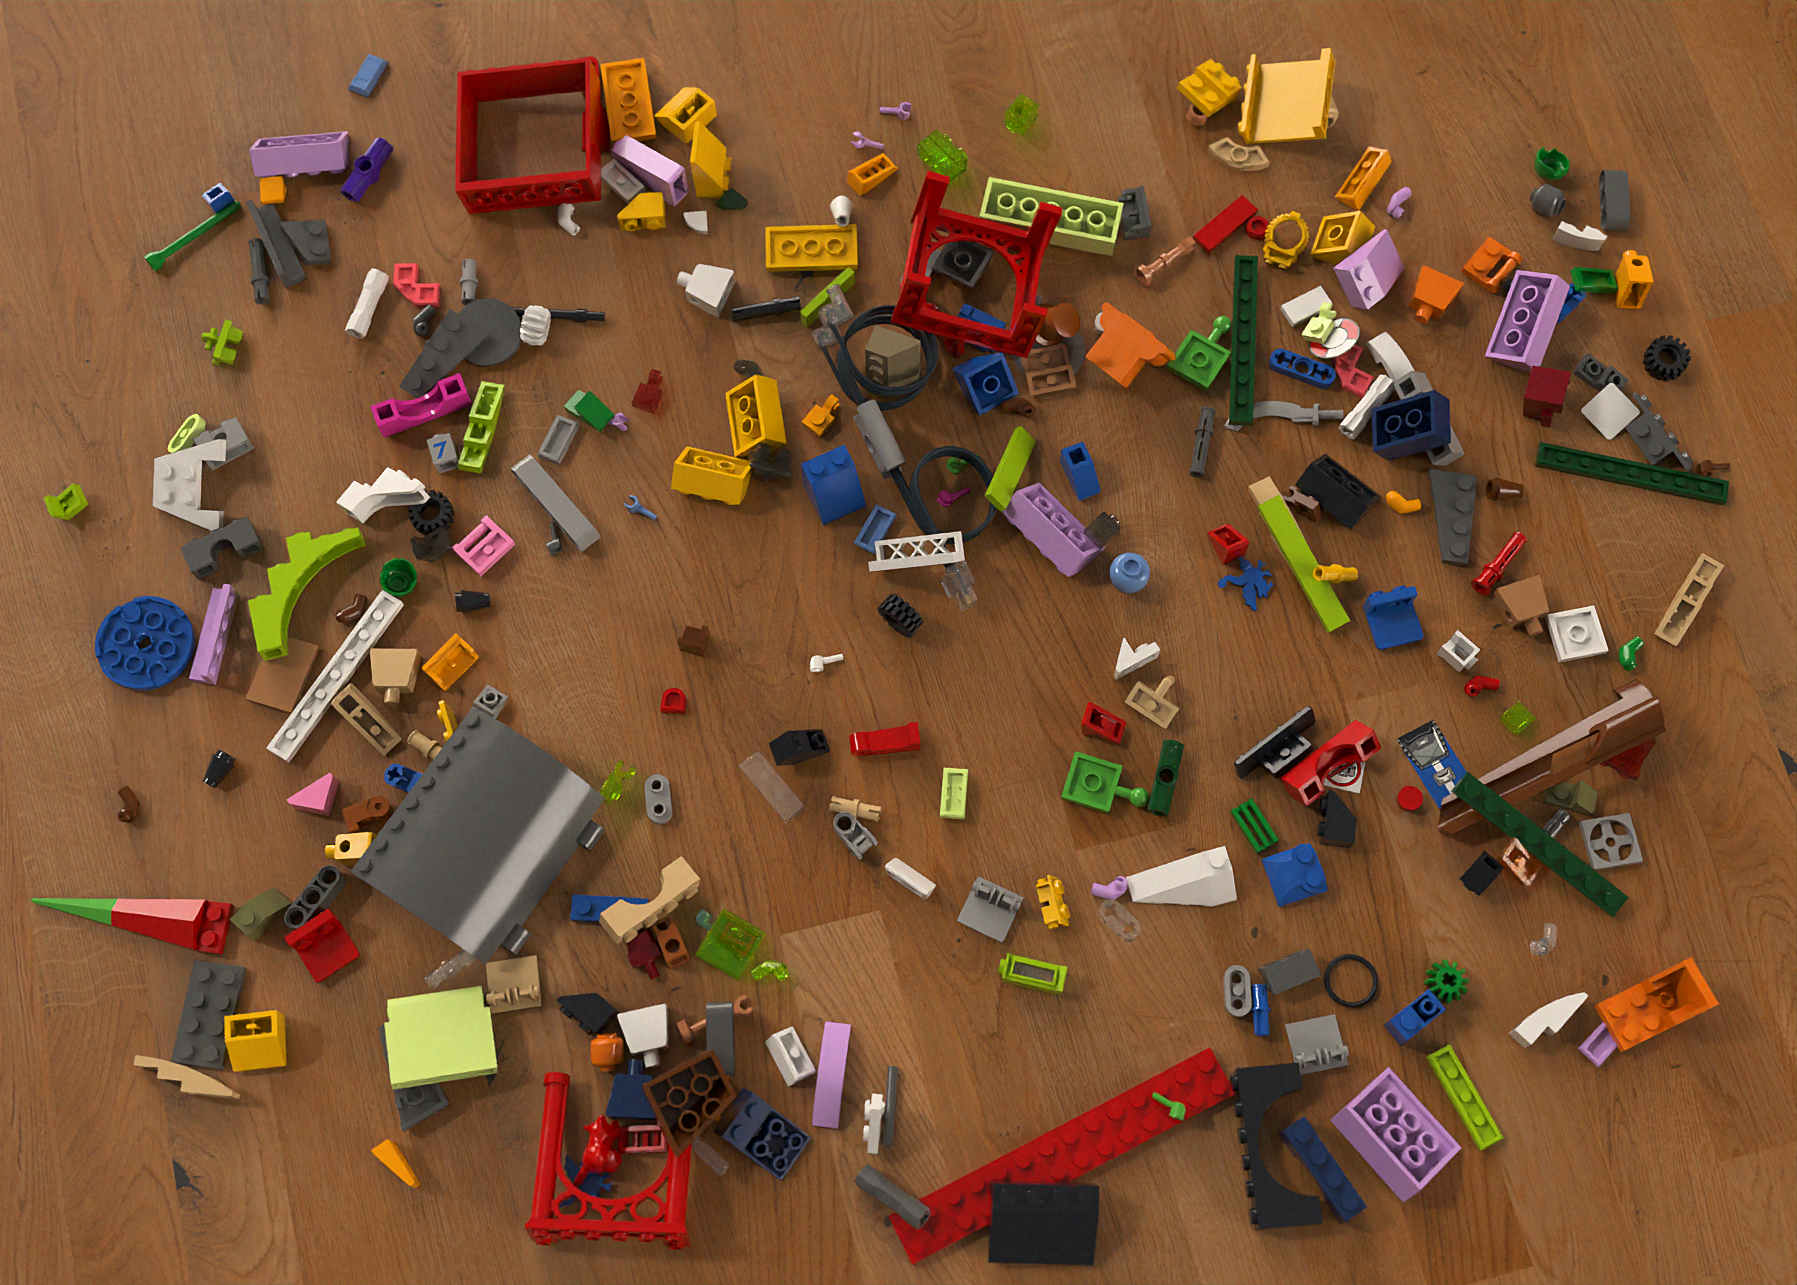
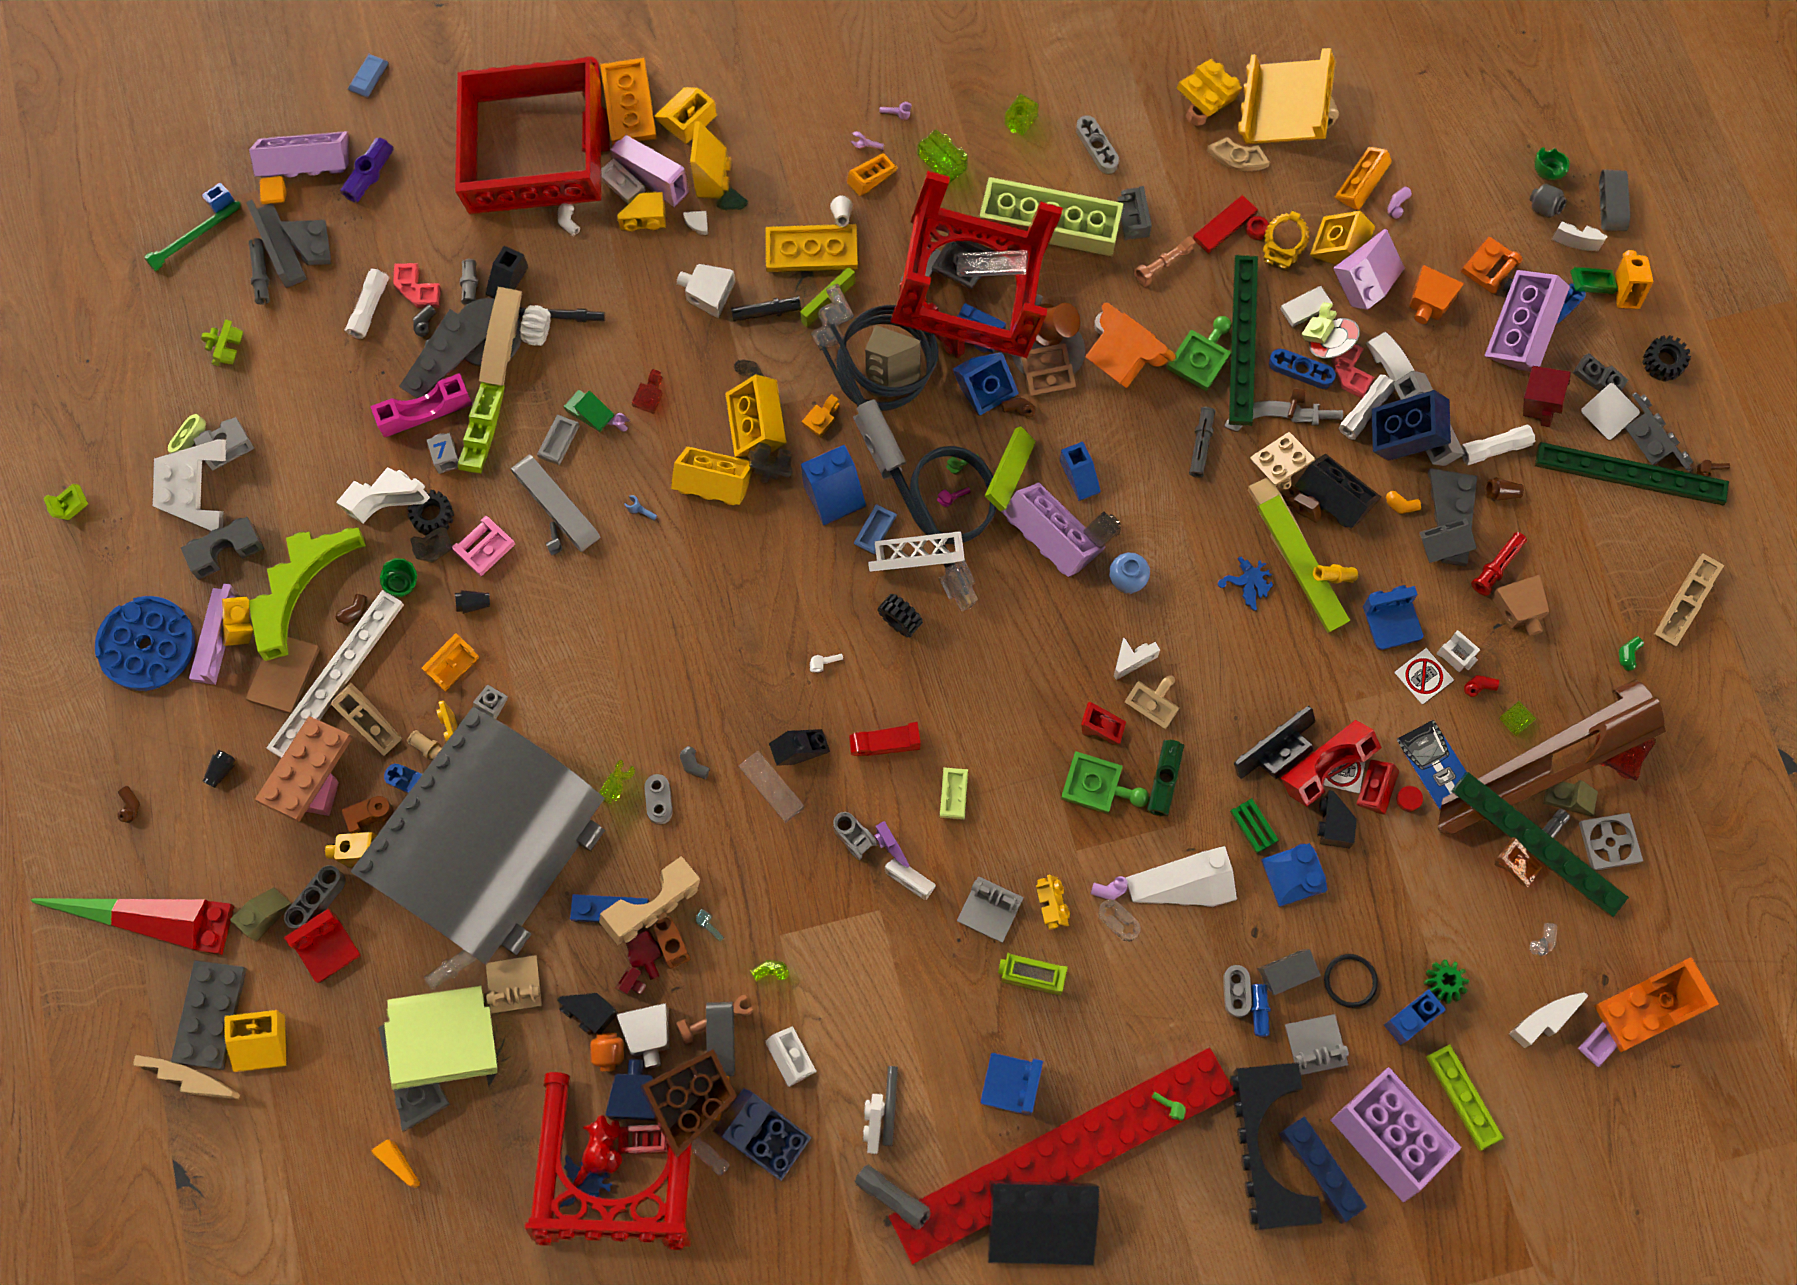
tan torso [370,648,422,706] -> none
red tile [660,688,687,714] -> none
reddish brown panel [677,625,710,657] -> none
clear neon green slope [695,908,766,981] -> none
lavender slope [812,1022,851,1129] -> none
tan pin [829,796,882,822] -> none
red slope [1207,524,1249,565] -> none
black brick [1460,850,1504,896] -> none
white plate [1545,606,1609,663] -> none
none -> yellow slope [222,597,254,646]
none -> nougat plate [255,716,352,822]
none -> tan slope [479,287,522,386]
none -> black slope [485,246,529,299]
none -> dark red tile [615,966,646,994]
none -> dark grey arm [680,746,710,779]
none -> medium lavender plate [874,821,910,868]
none -> clear tile [957,250,1028,277]
none -> blue bracket [980,1053,1043,1116]
none -> light grey beam [1076,116,1119,174]
none -> tan hinge [1250,432,1315,489]
none -> reddish brown hand [1287,389,1305,418]
none -> red slope [1356,759,1399,815]
none -> sticker [1395,648,1454,704]
none -> dark grey hinge [1419,518,1477,563]
none -> white axle [1462,424,1535,465]

